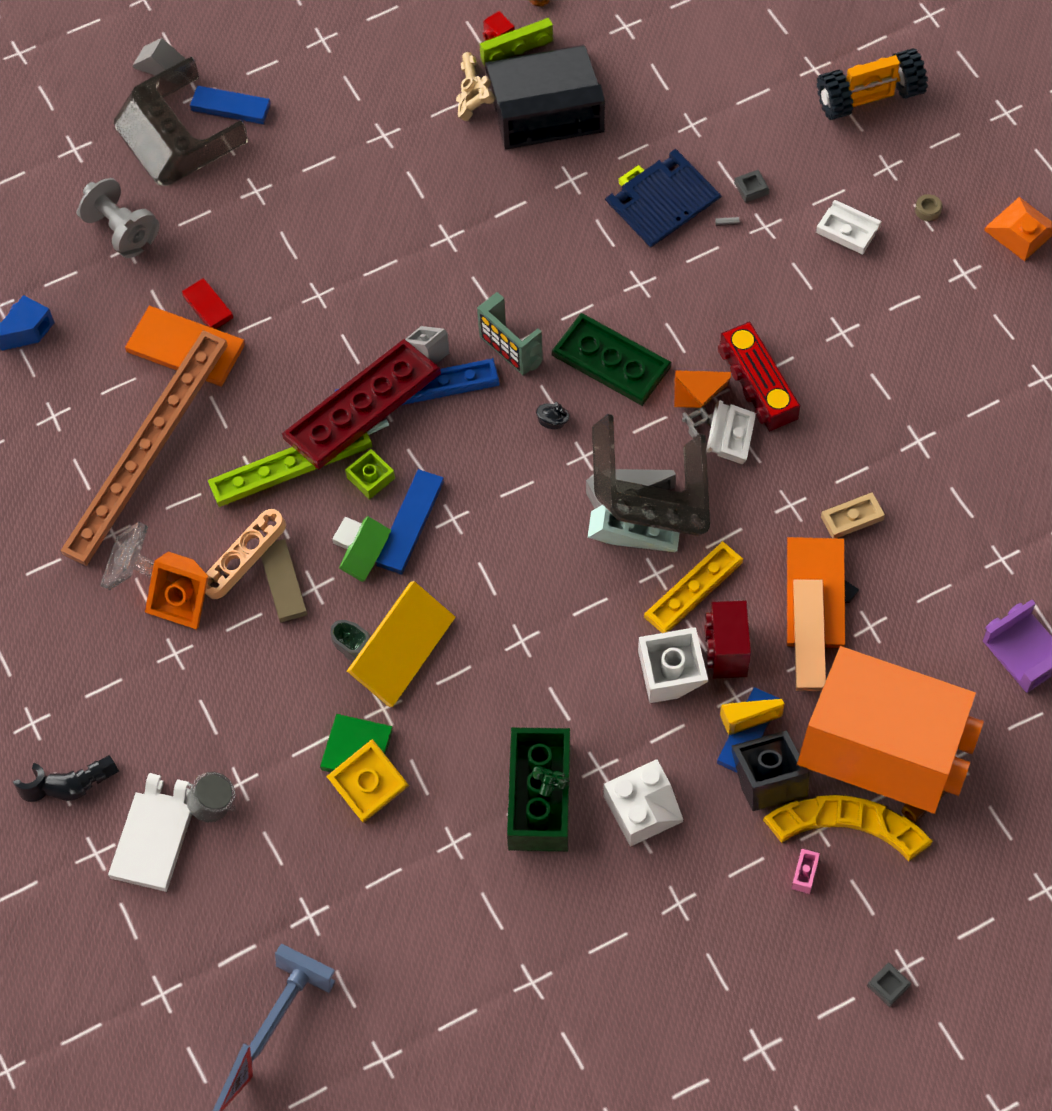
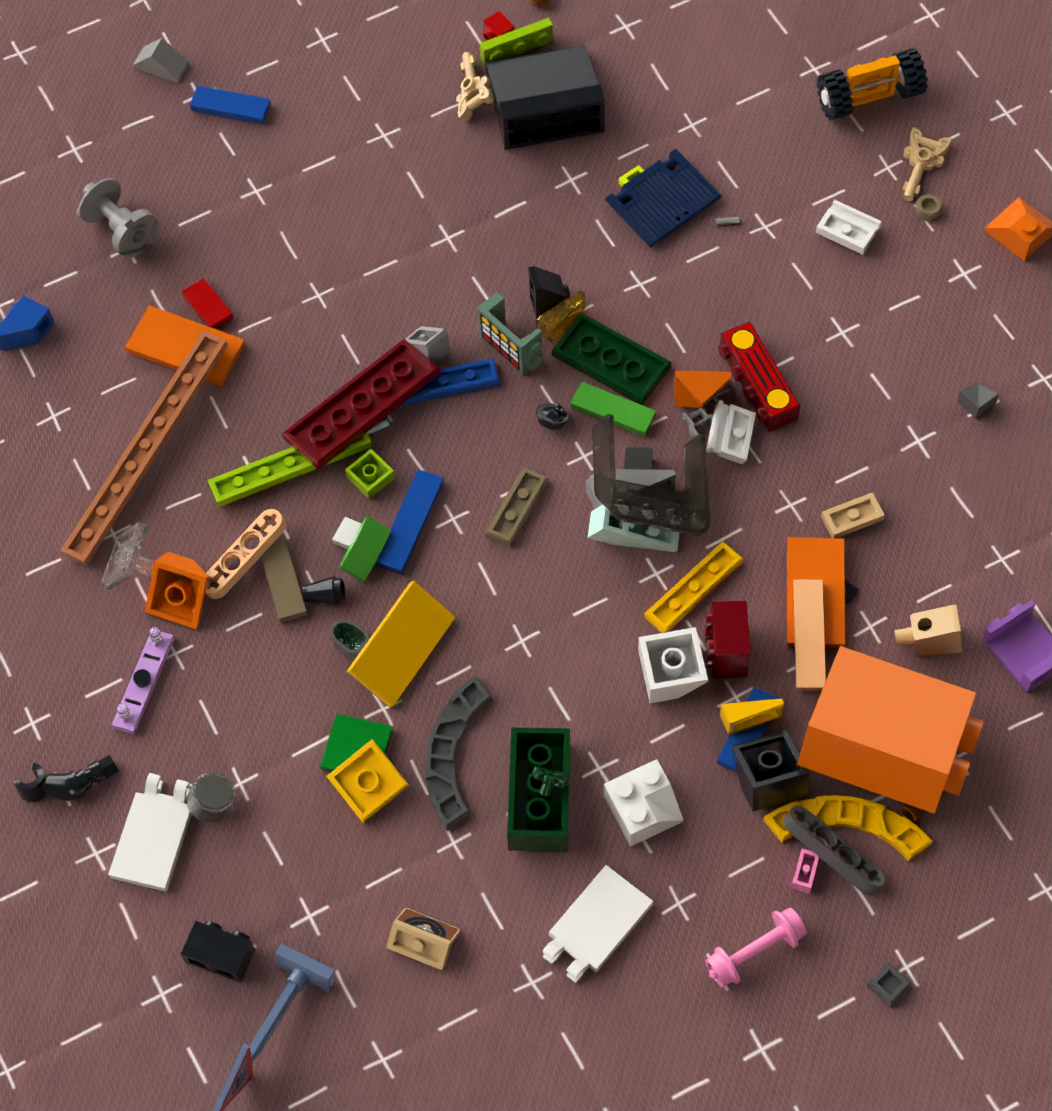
clear smoke windscreen [114,57,248,186] -> none
dark grey tile [734,170,769,203] -> none
none -> lavender piece [112,627,174,735]
none -> black brick [181,920,255,983]
none -> black cone [302,576,346,604]
none -> tan panel [386,908,460,970]
none -> dark grey tile [425,676,493,831]
none -> dark tan tile [485,466,548,548]
none -> black slope [528,266,571,318]
none -> clear yellow slope [536,290,586,343]
none -> white tile [543,865,653,983]
none -> bright green tile [570,382,656,437]
none -> dark grey slope [624,447,653,470]
none -> bright pink piece [705,908,807,987]
none -> dark grey beam [783,806,885,895]
none -> tan torso [894,604,963,656]
none -> tan piece [902,127,951,202]
none -> dark grey slope [957,384,999,419]

